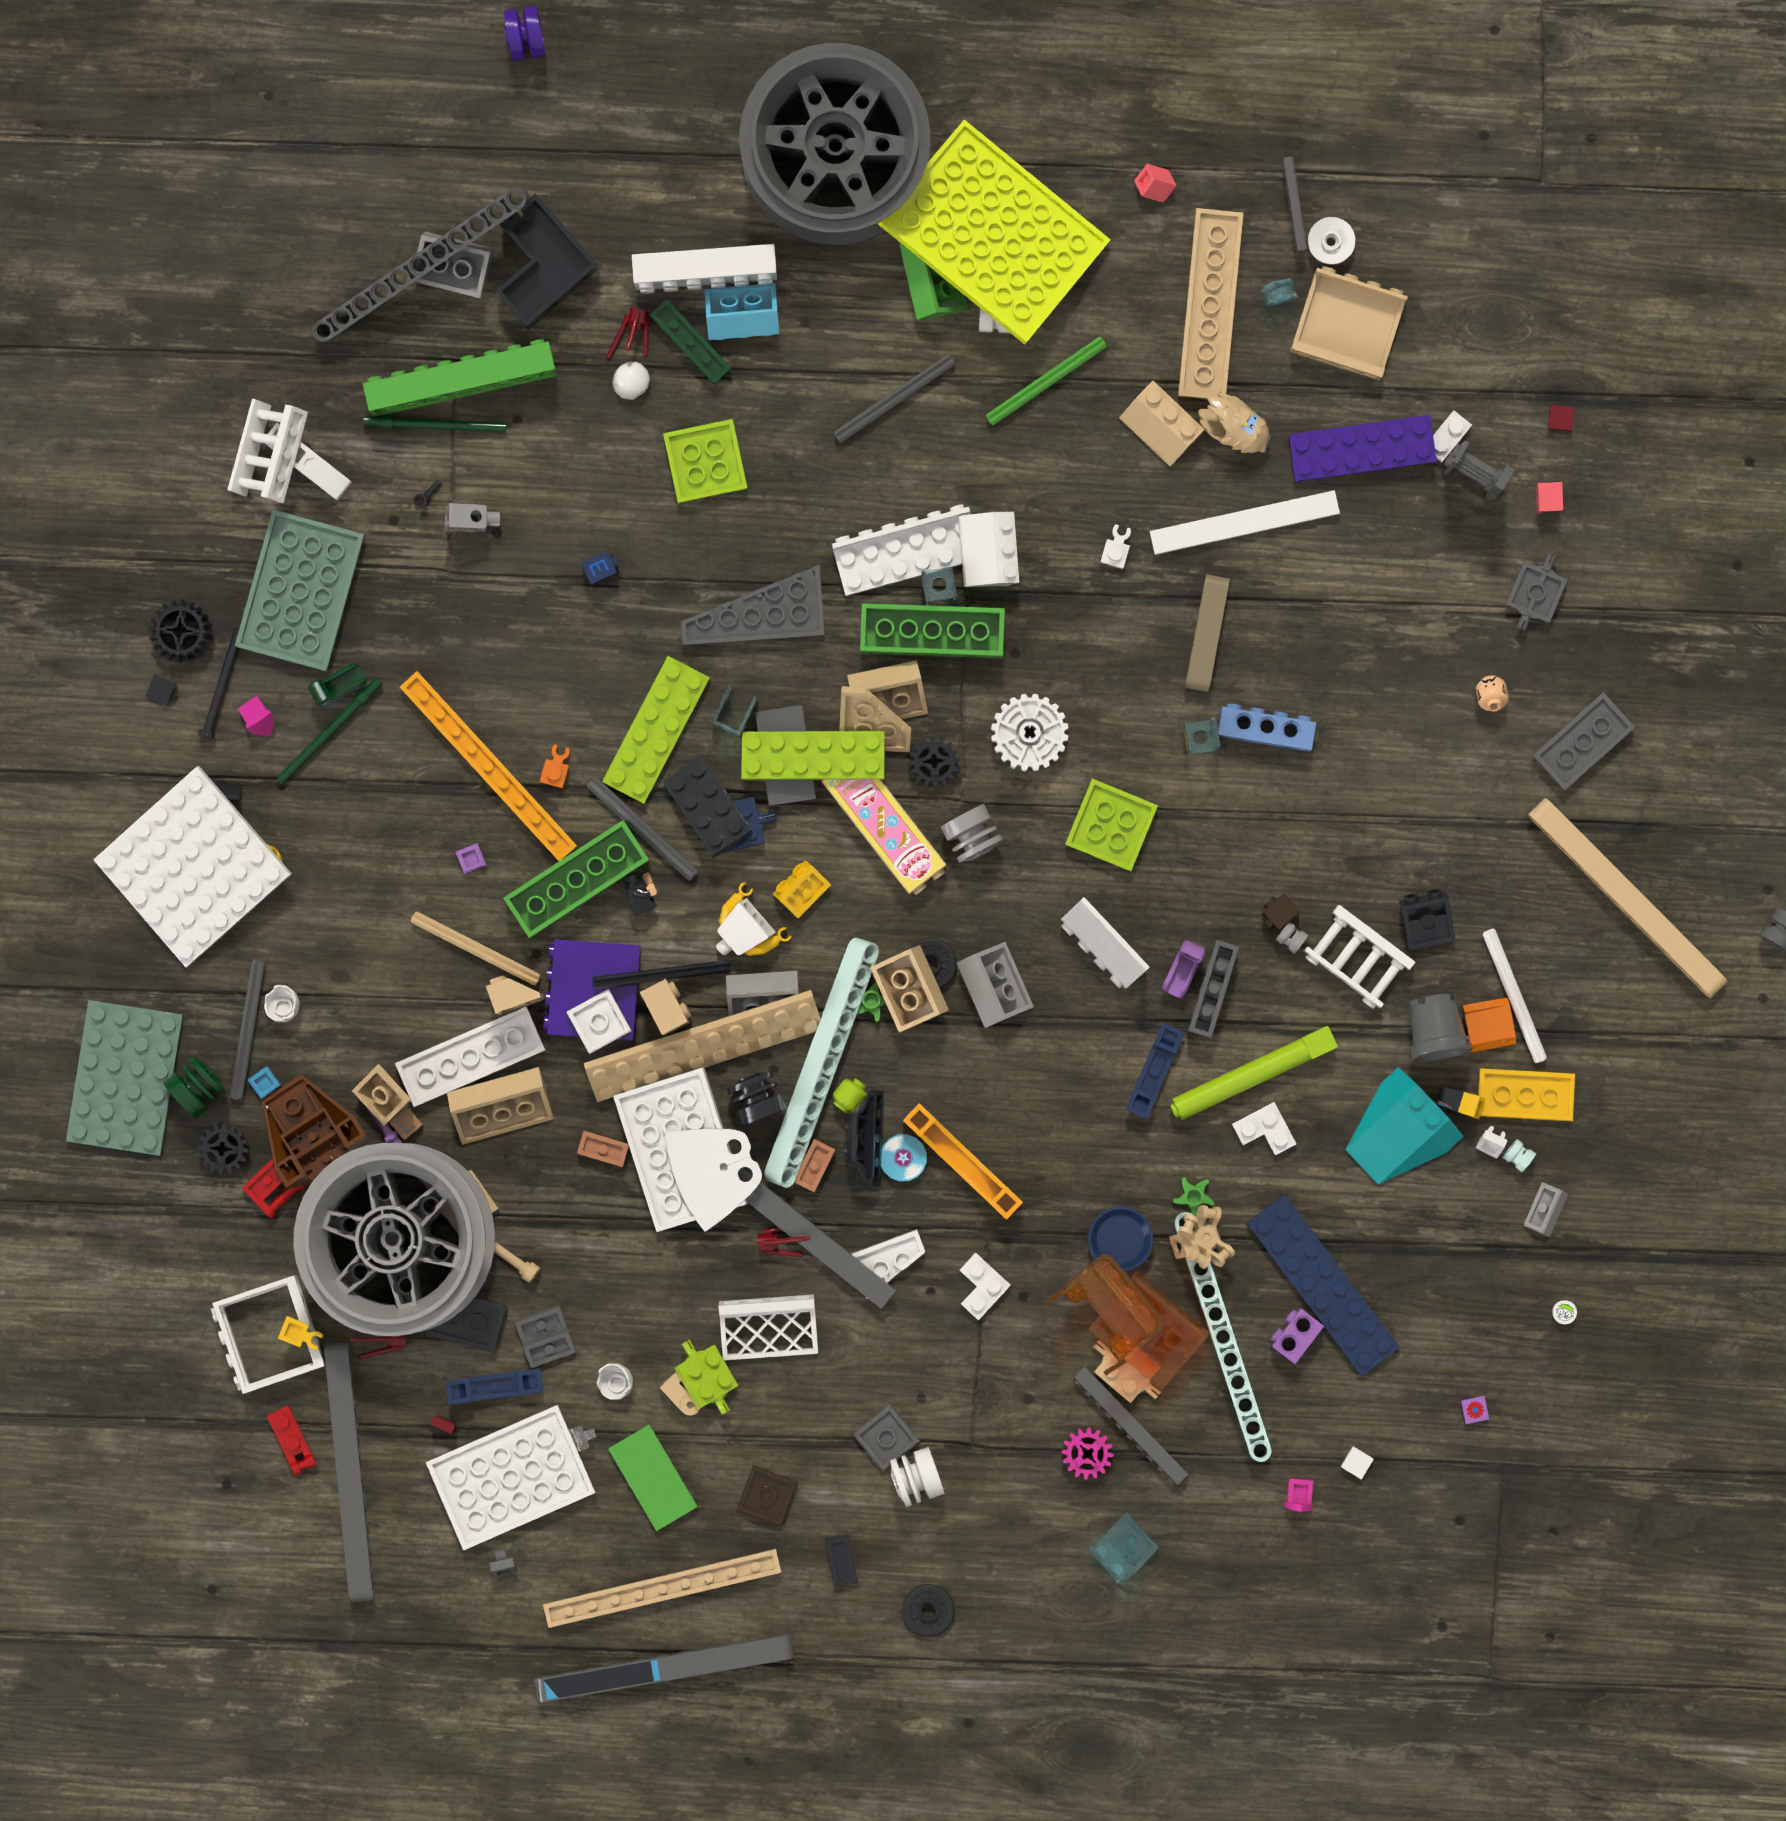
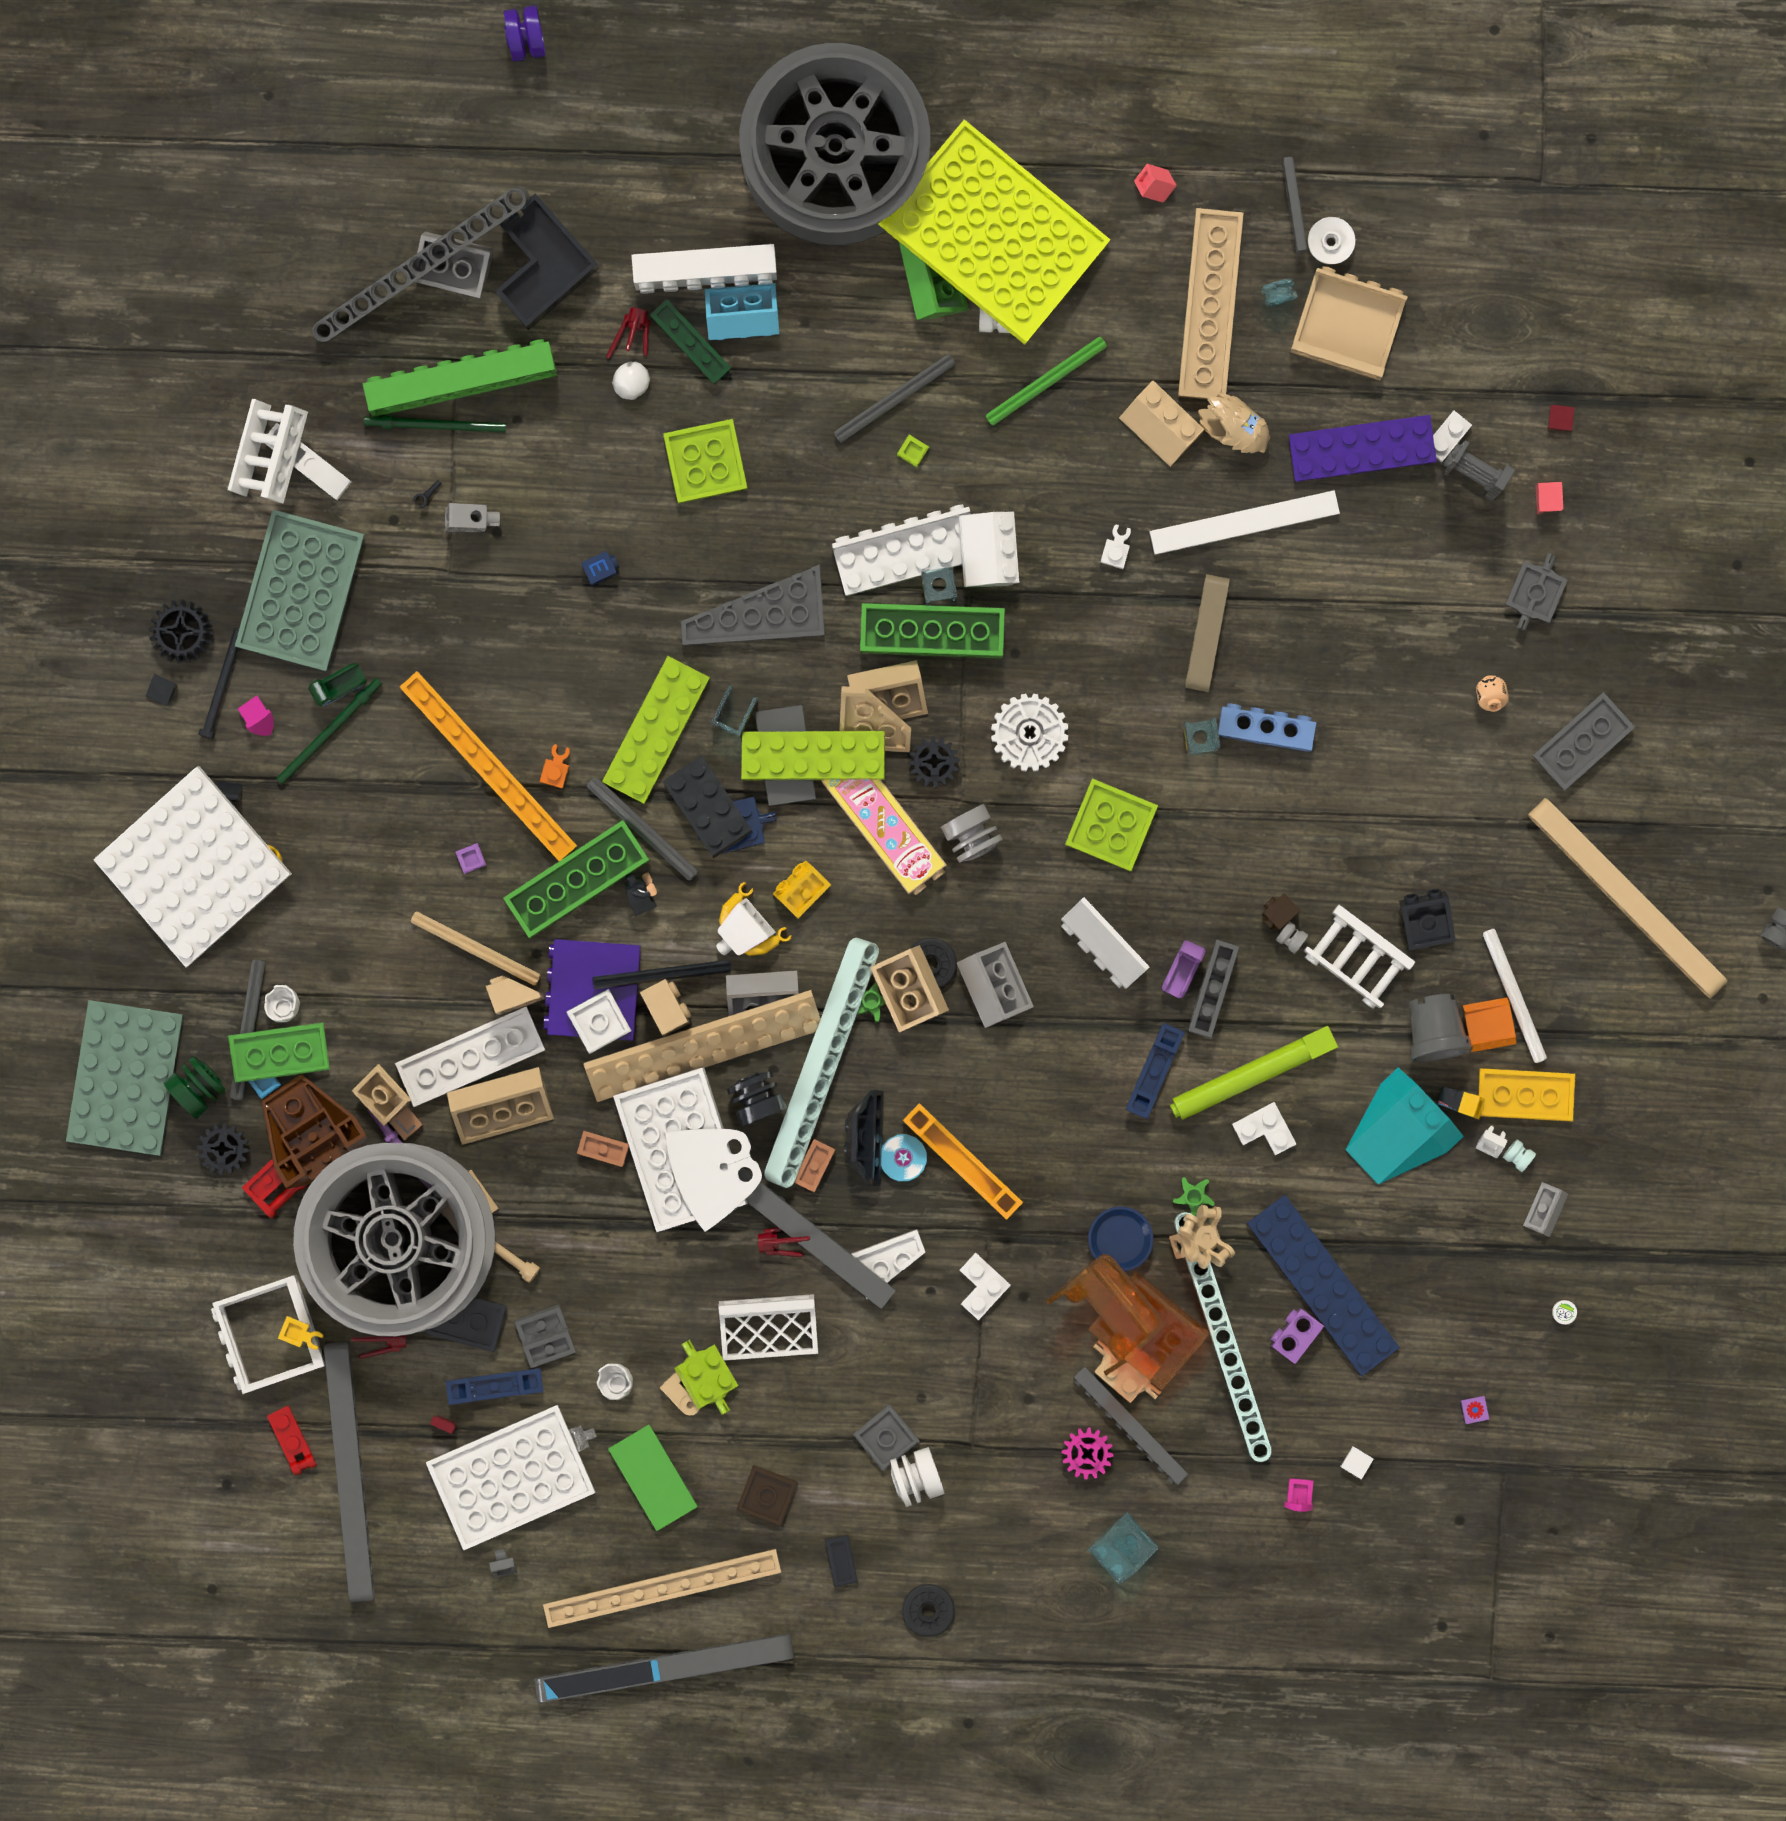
lime head [833,1078,867,1114] -> none
none -> bright green tile [228,1023,330,1083]
none -> lime tile [897,435,929,468]

